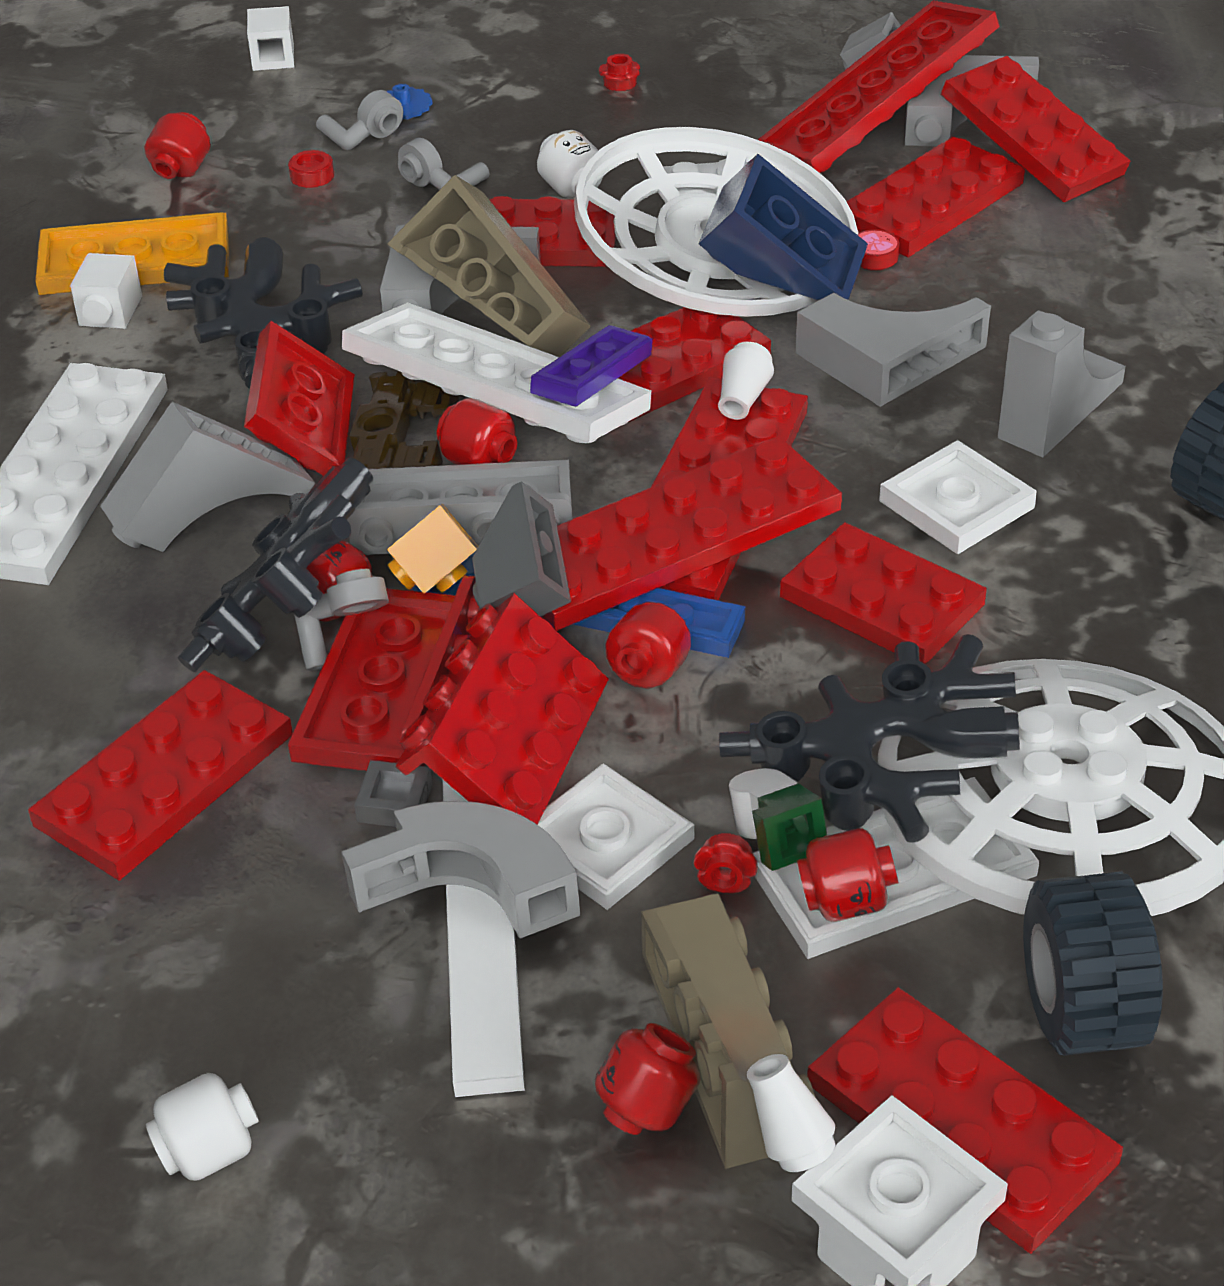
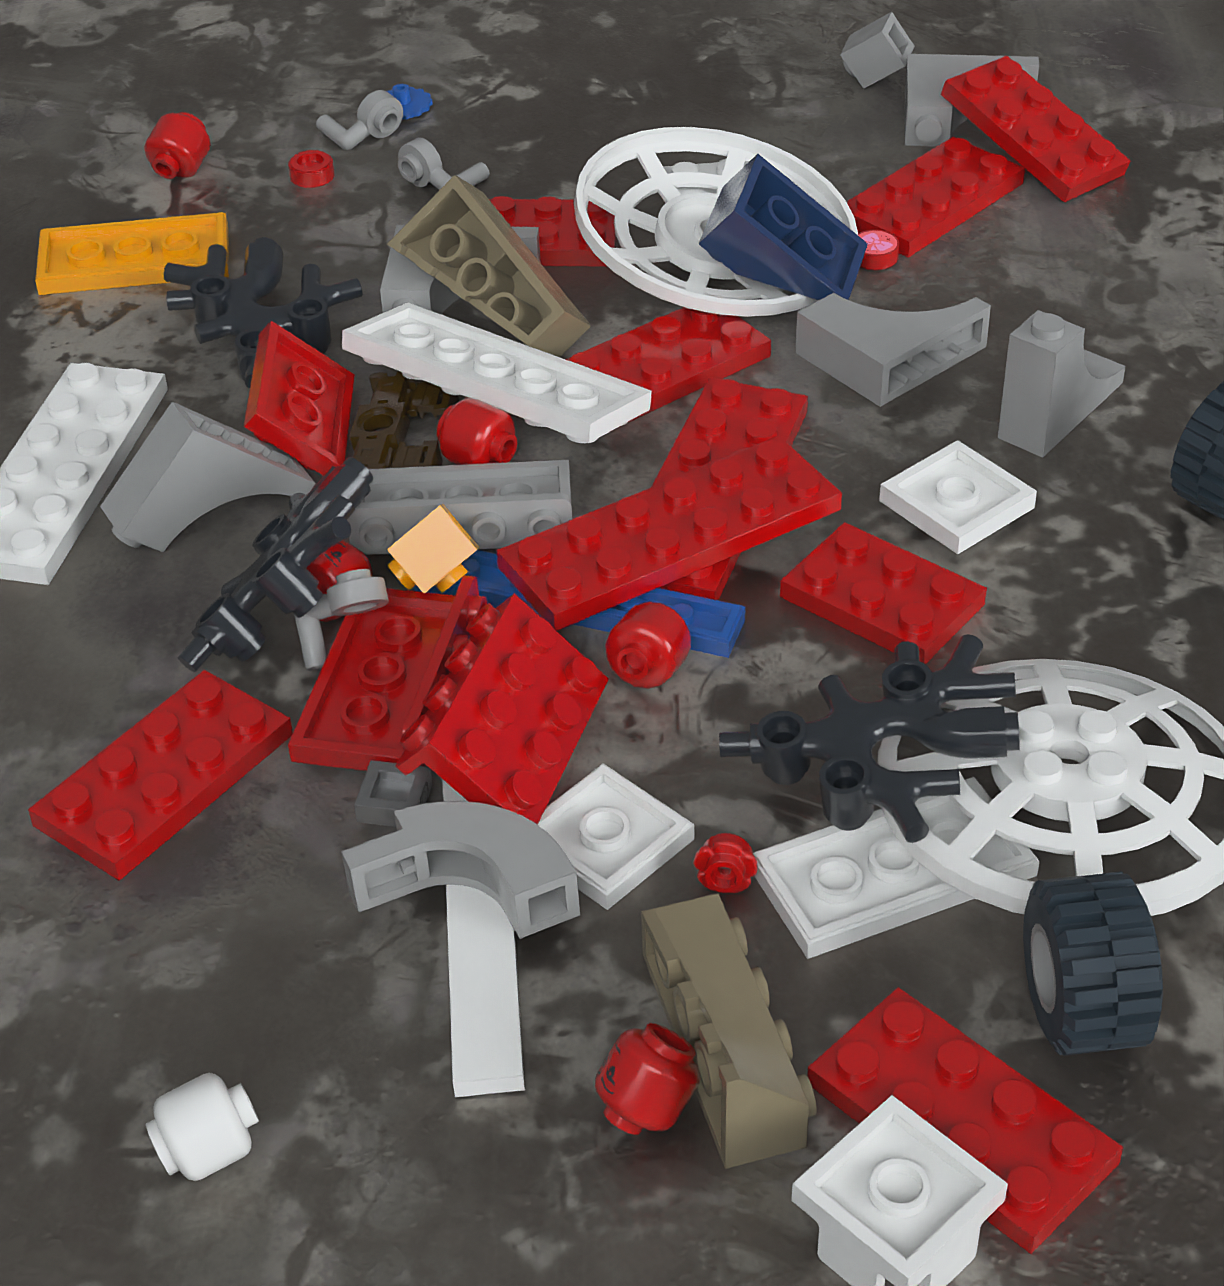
white brick [70,253,142,329] -> none
white brick [247,6,294,71] -> none
dark grey slope [472,481,571,616] -> none
dark purple tile [530,325,653,407] -> none
white head [537,130,603,198] -> none
red plate [599,54,640,91] -> none
white cone [718,342,774,420] -> none
dark green leg [729,768,827,871] -> none
white cone [747,1054,835,1172] -> none
red plate [758,0,1000,173] -> none
red head [797,828,899,922] -> none

